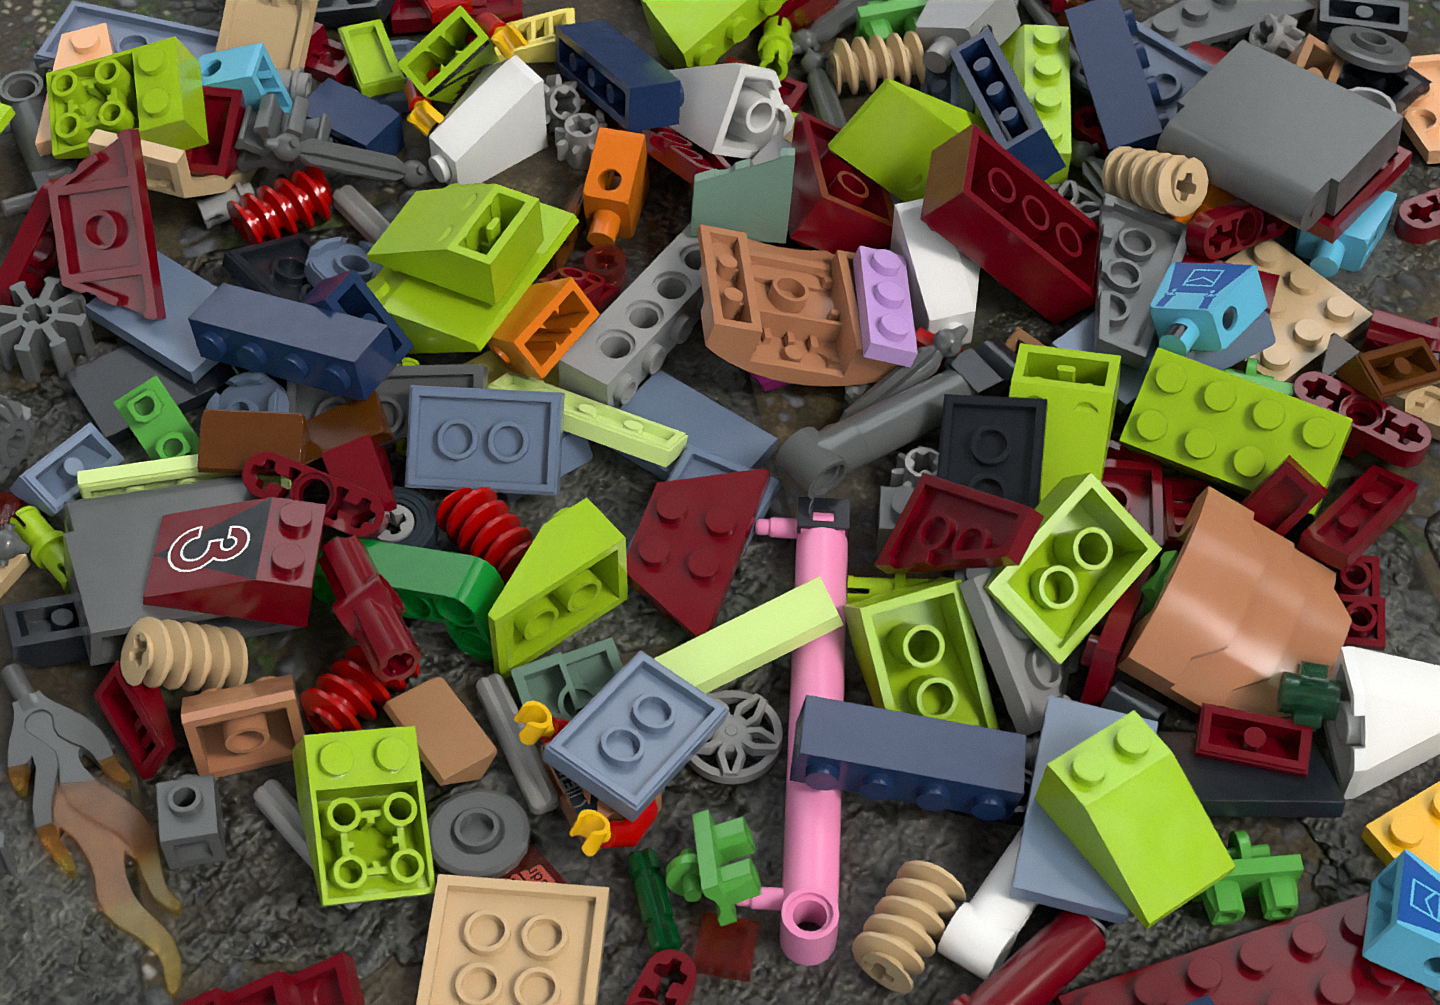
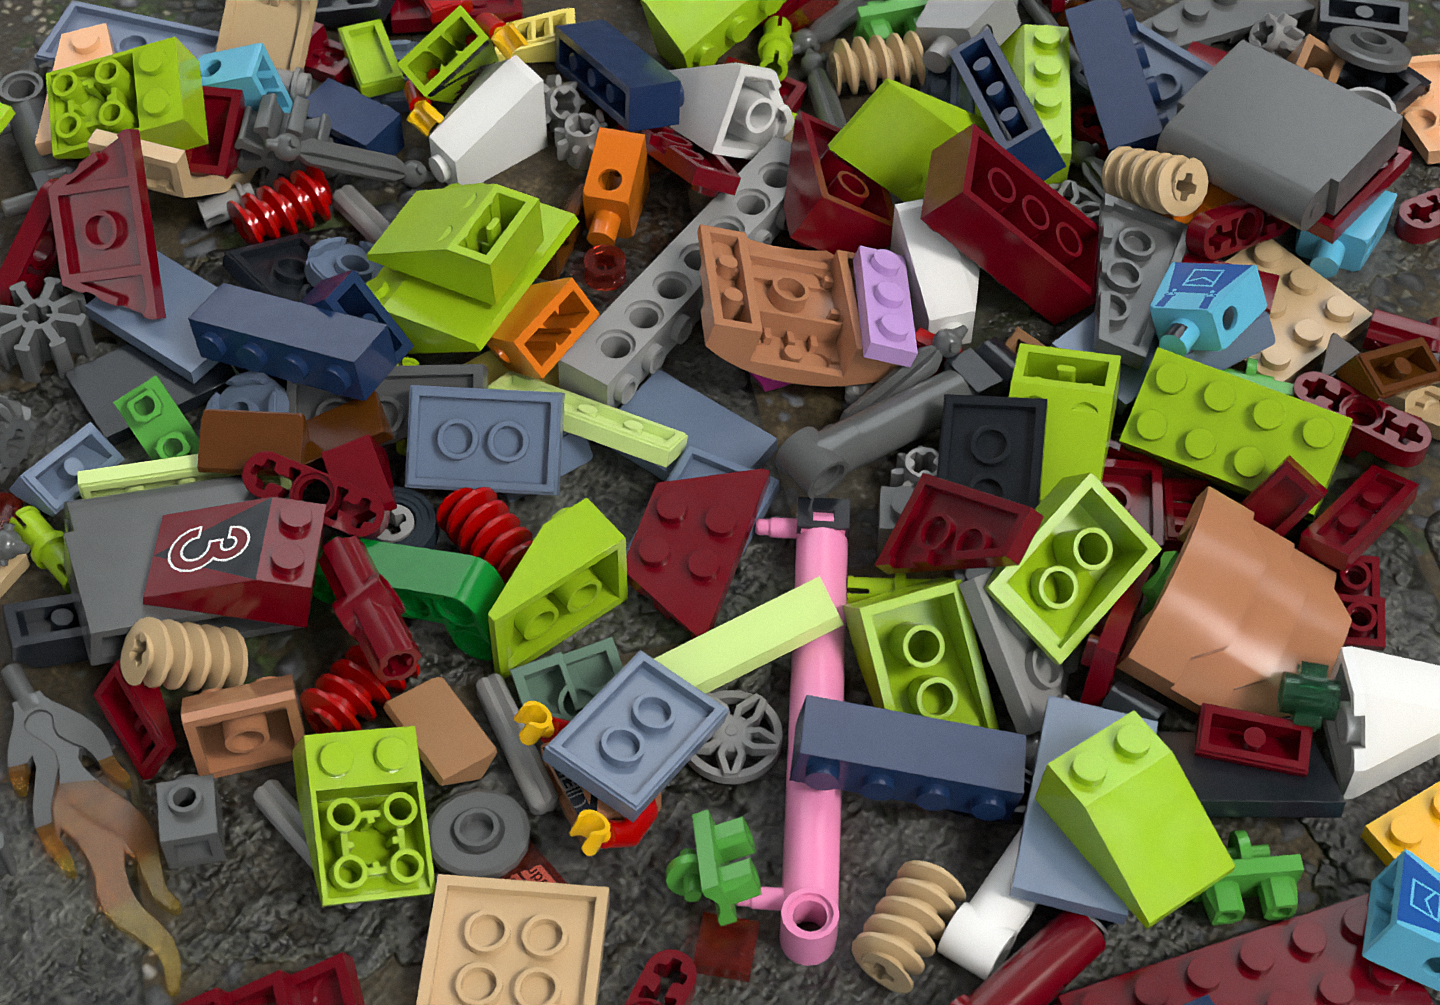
dark red slope [538,267,621,313] -> none
dark green axle [627,848,680,955] -> none
sand green slope [690,147,795,243] -> none

